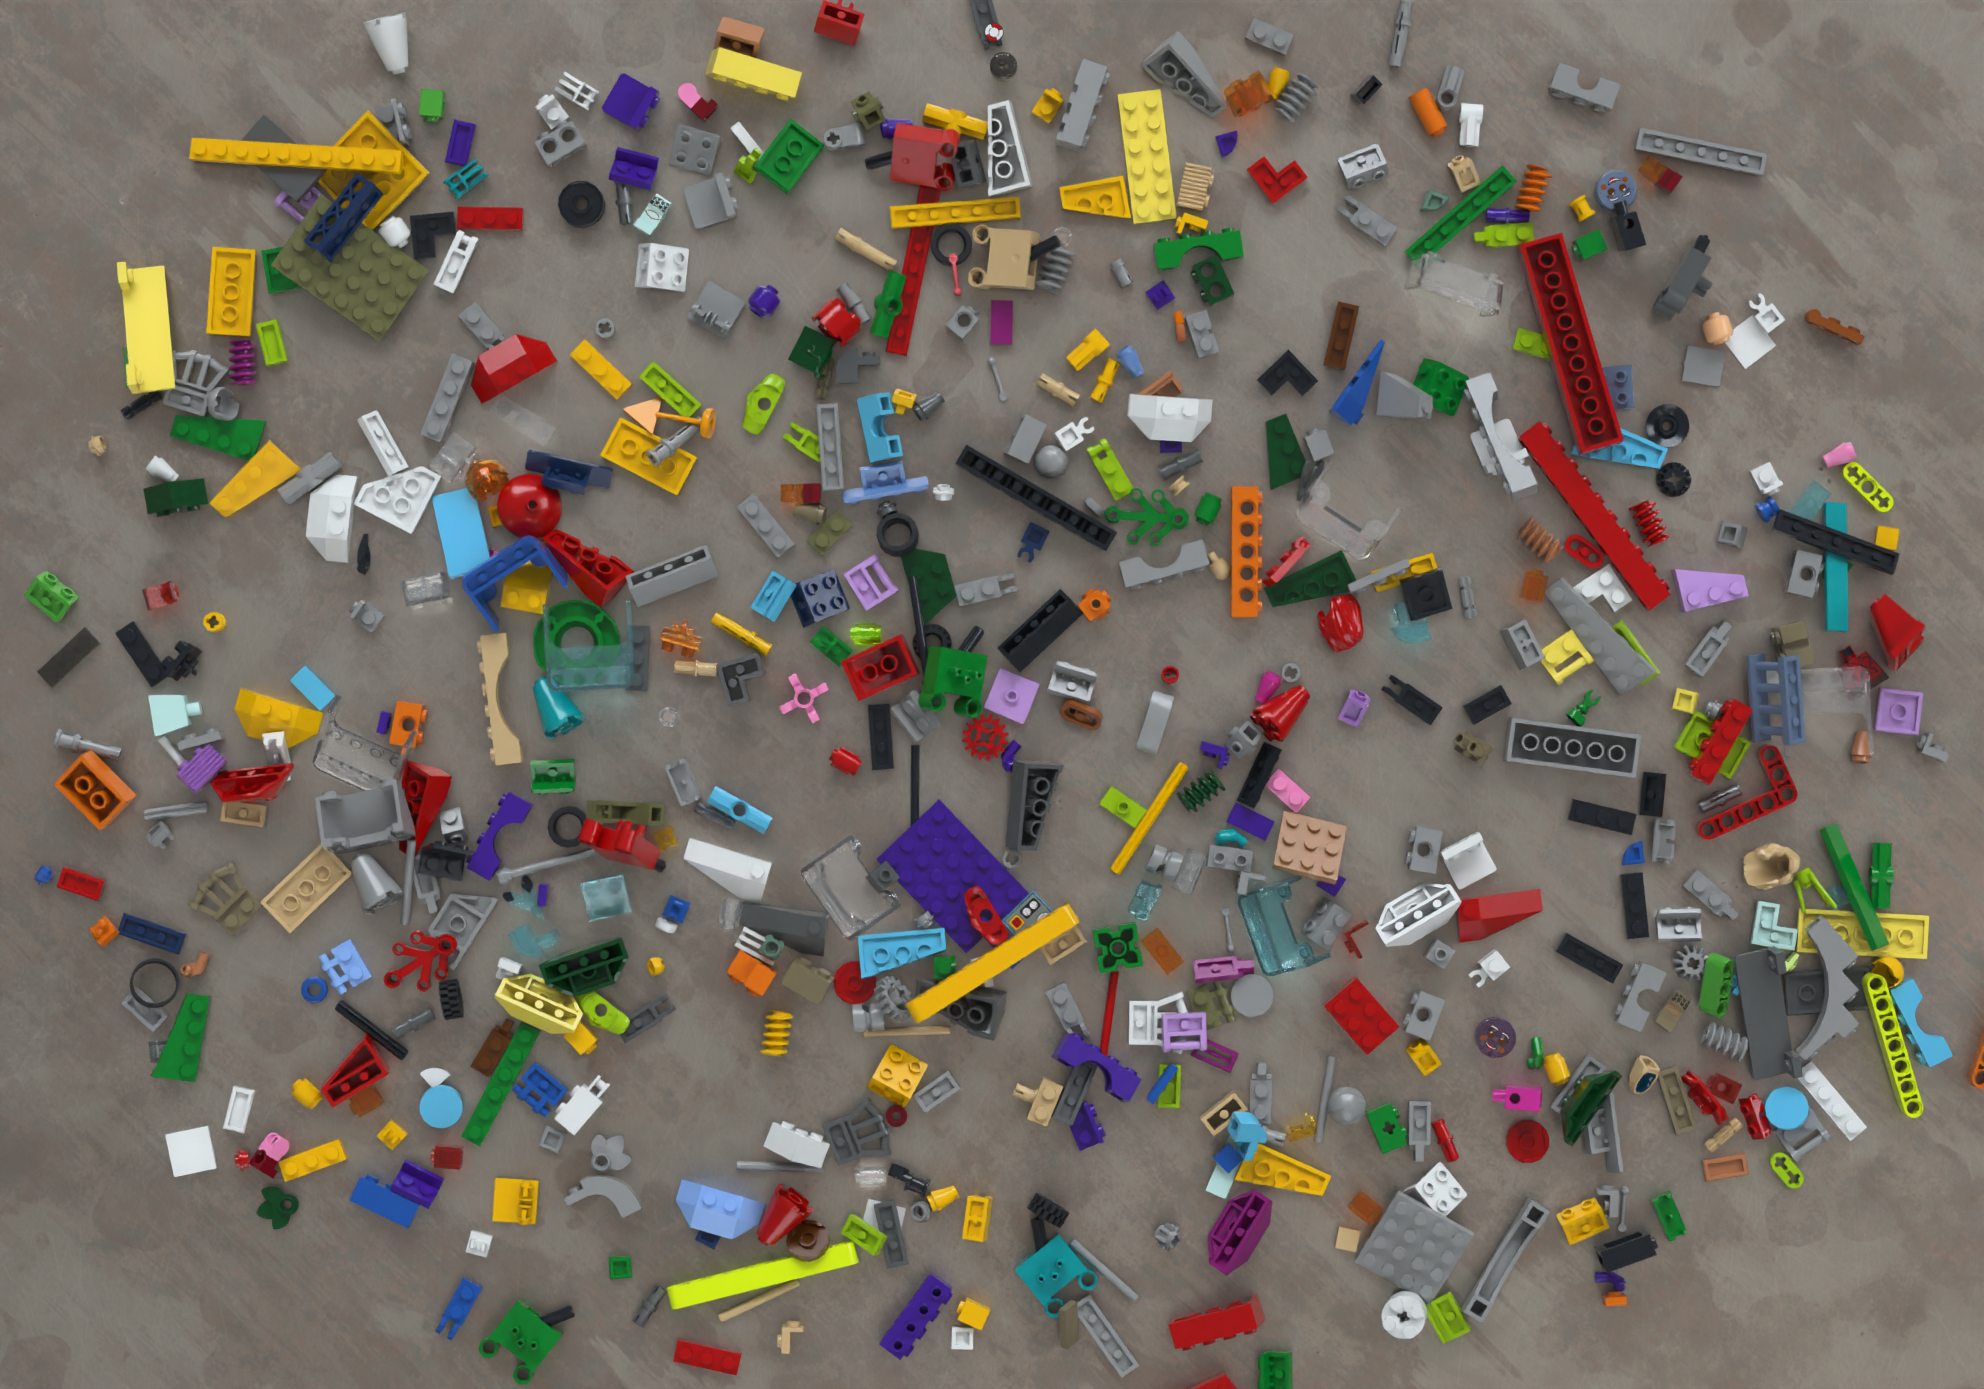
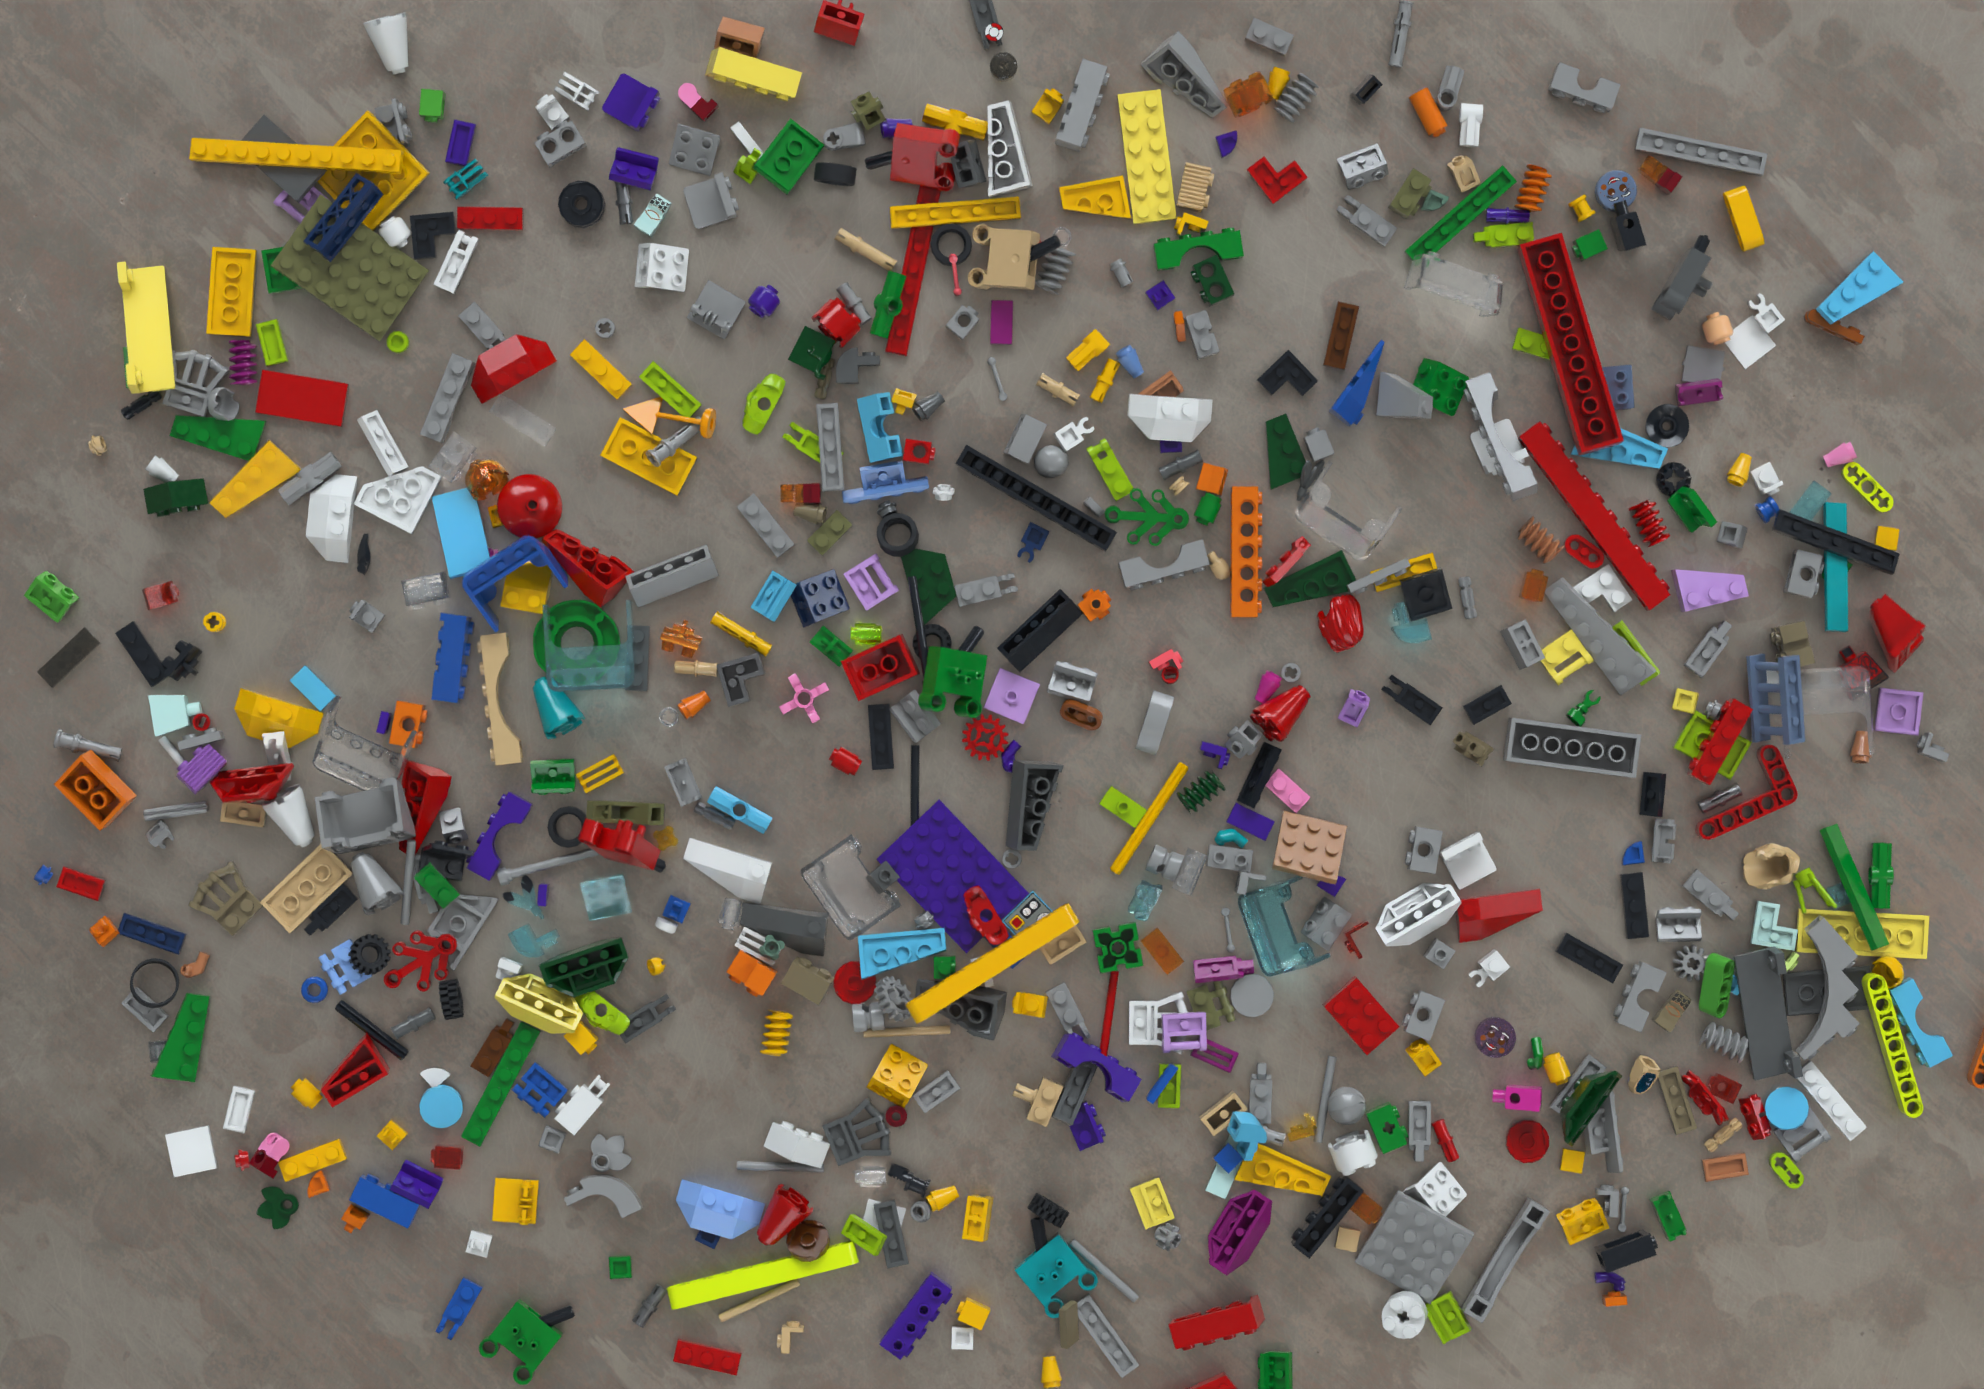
clear orange brick [349,1084,385,1117] -> none
dark blue bracket [525,449,613,495] -> none
black plate [1567,799,1637,835] -> none
none -> red hinge [193,713,211,731]
none -> red tile [255,370,349,427]
none -> white cone [262,784,315,847]
none -> black hinge [304,883,358,935]
none -> orange tile [307,1170,330,1198]
none -> orange tile [341,1204,370,1233]
none -> black tyre [348,934,391,975]
none -> lime tile [387,331,409,353]
none -> green plate [414,862,460,909]
none -> blue wedge [431,613,474,703]
none -> yellow tile [575,754,624,793]
none -> orange cone [677,690,711,719]
none -> black tyre [814,162,857,186]
none -> red brick [903,439,935,465]
none -> yellow bracket [1012,992,1048,1018]
none -> yellow cone [1041,1356,1062,1388]
none -> light yellow plate [1130,1177,1175,1229]
none -> coral bracket [1148,649,1183,671]
none -> orange piece [1196,463,1228,496]
none -> black brick [1291,1176,1364,1259]
none -> white brick [1328,1130,1378,1176]
none -> olive brick [1388,168,1432,219]
none -> yellow tile [1559,1148,1585,1174]
none -> green bracket [1667,486,1717,533]
none -> magenta hinge [1675,378,1724,406]
none -> yellow beam [1723,185,1765,252]
none -> yellow cone [1727,453,1752,487]
none -> medium azure wing [1816,251,1903,325]

